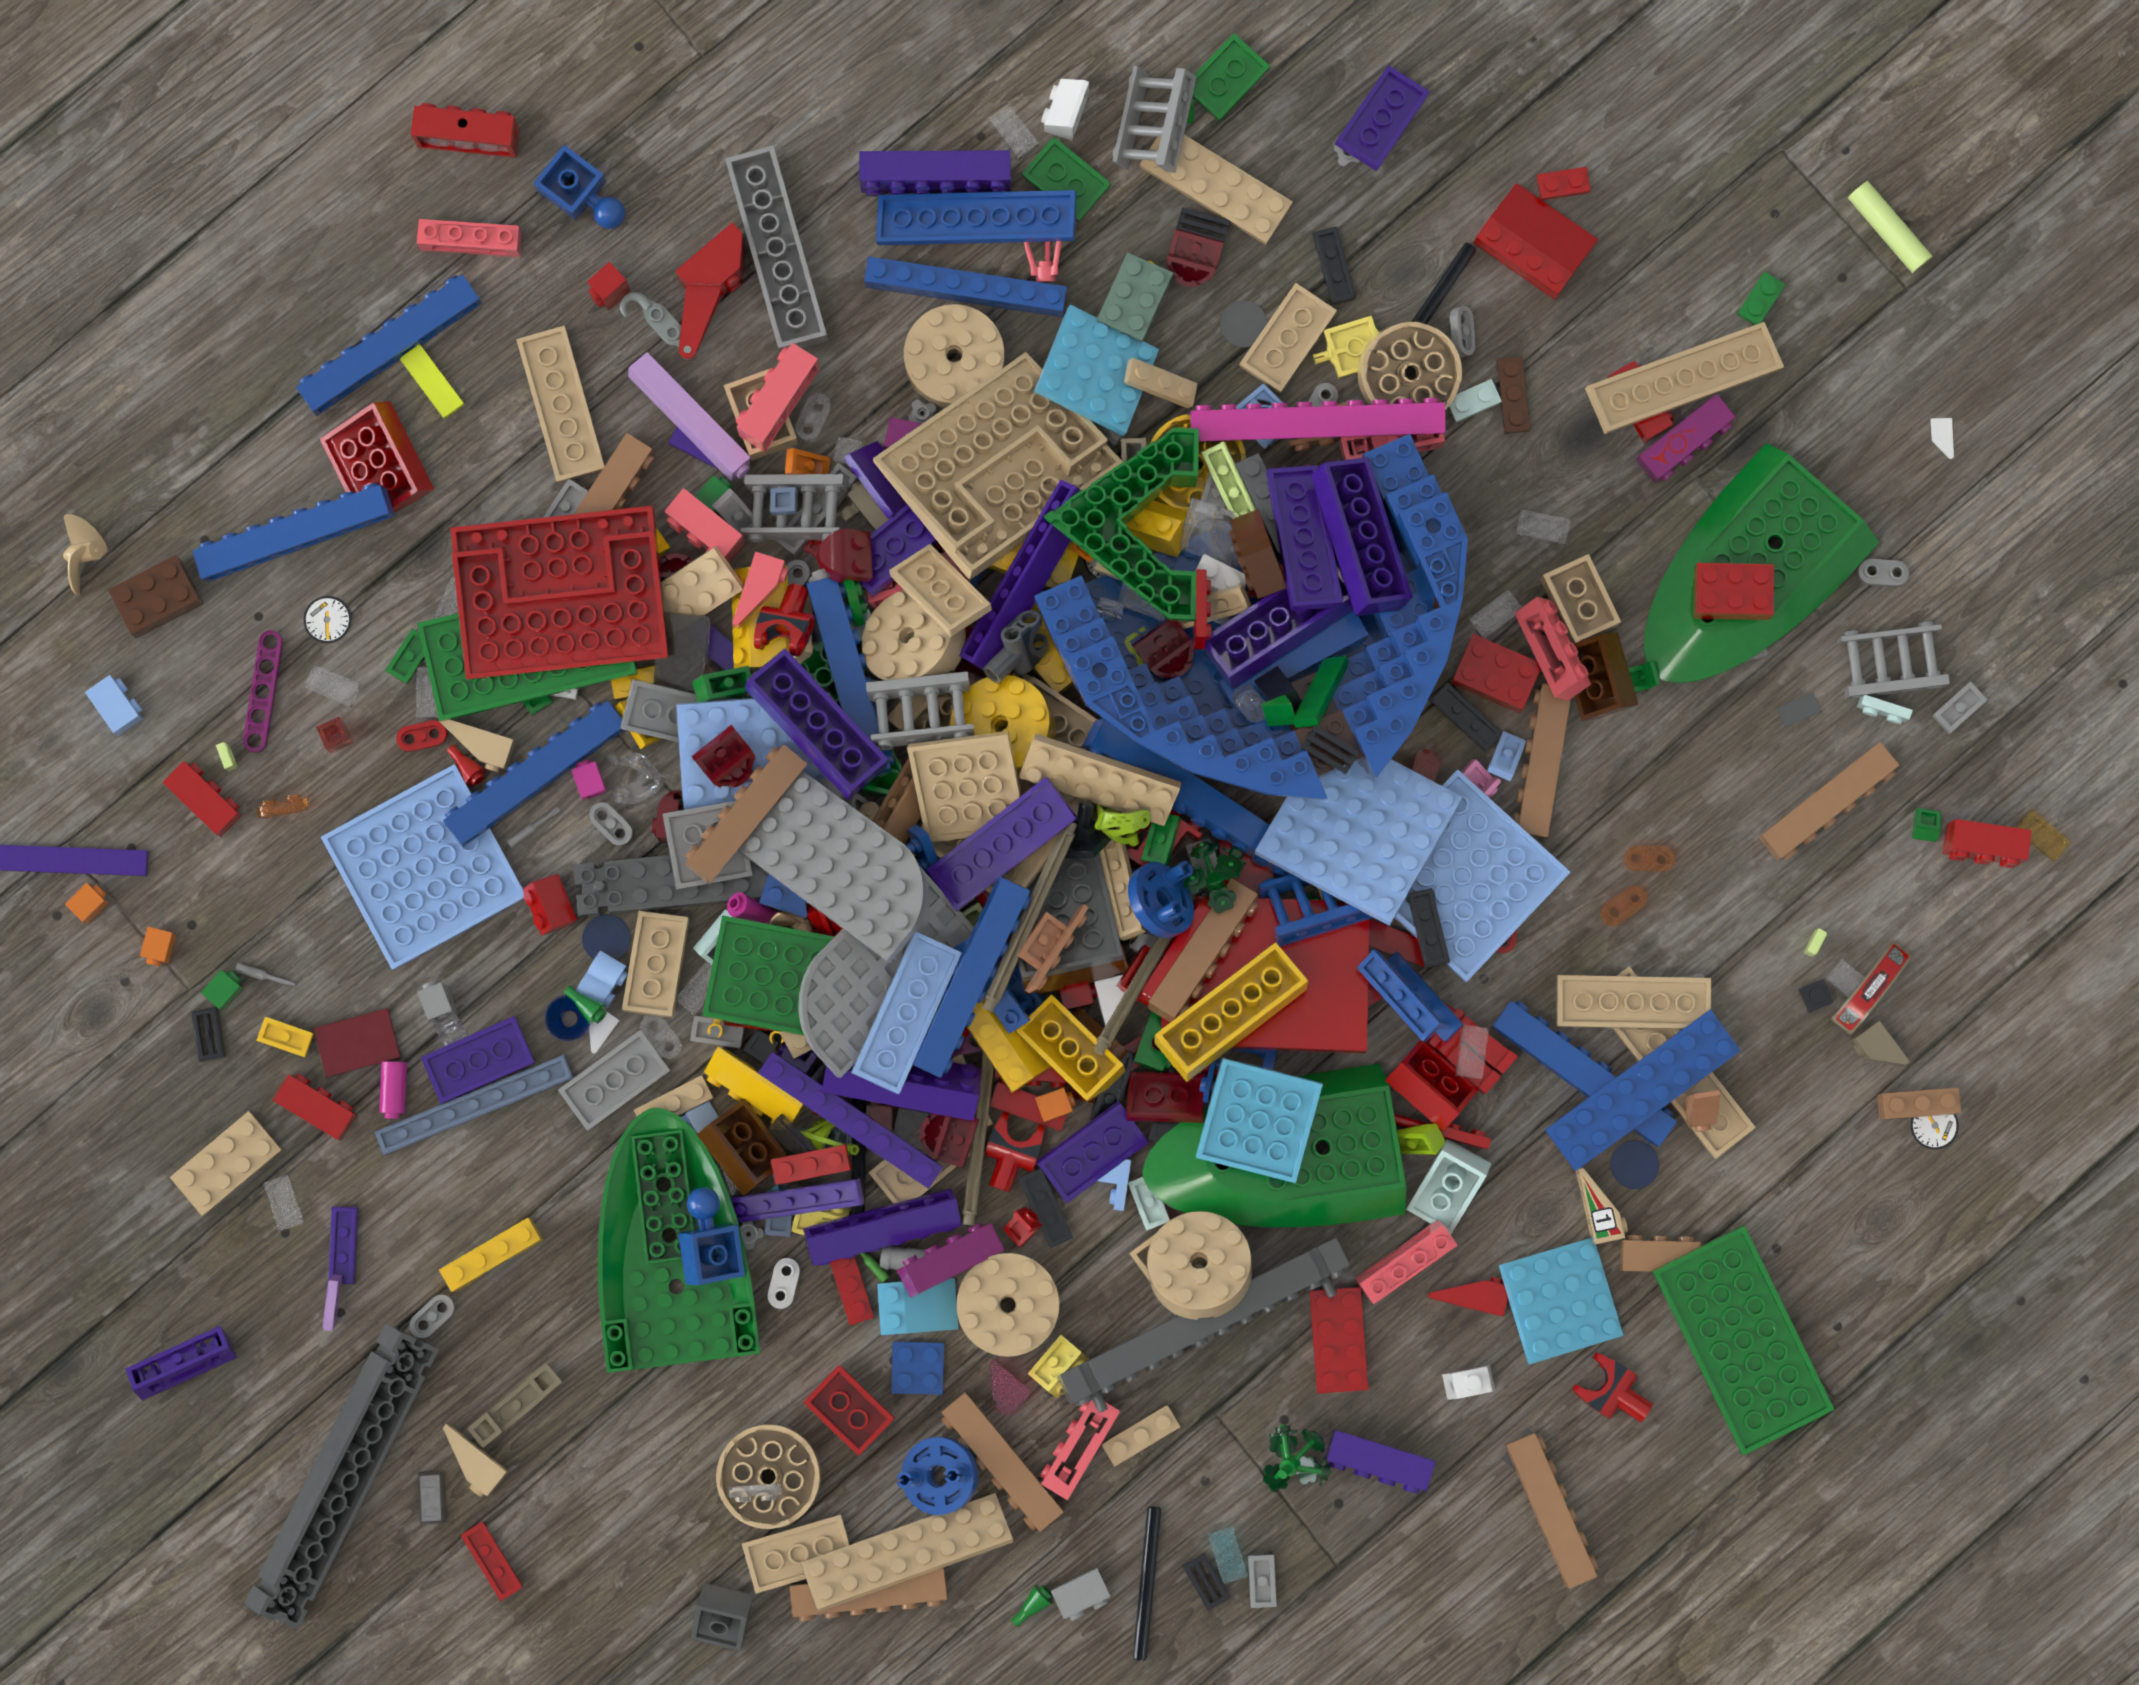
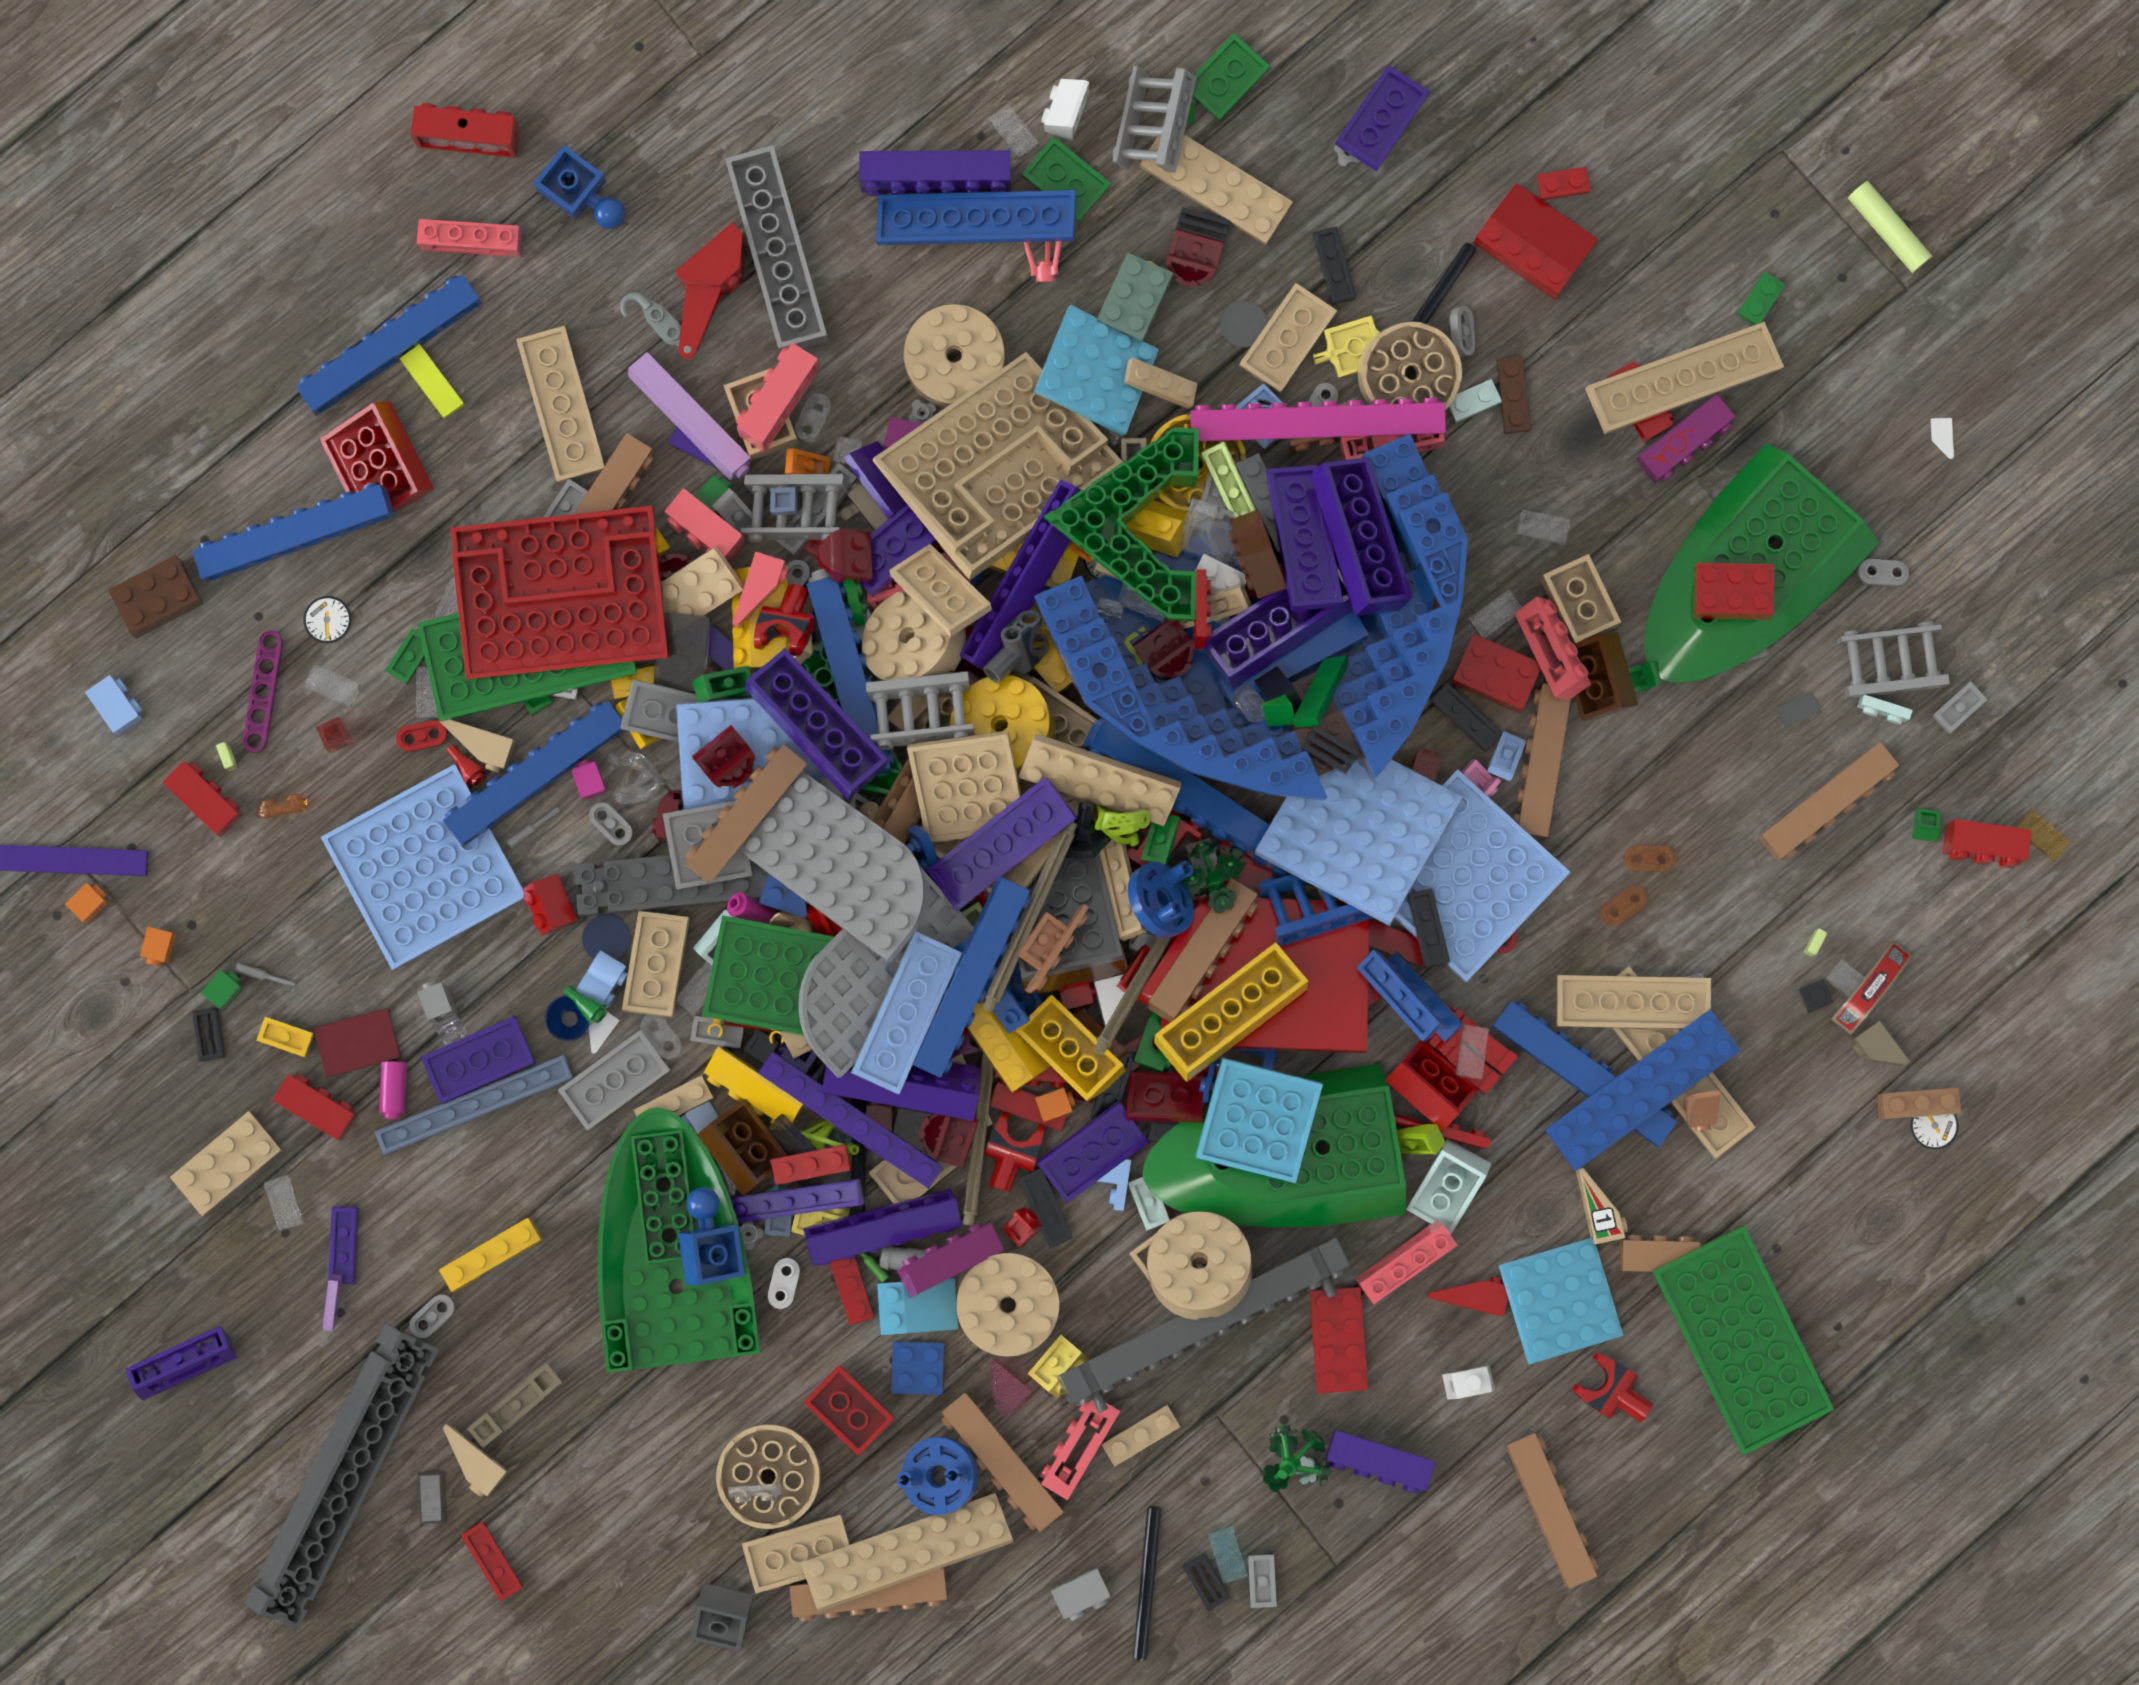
tan piece [63,514,107,595] -> none
red brick [587,261,631,311] -> none
blue brick [864,257,1067,317] -> none
green cone [1011,1585,1053,1627] -> none
dark blue sticker [1611,1141,1659,1189] -> none

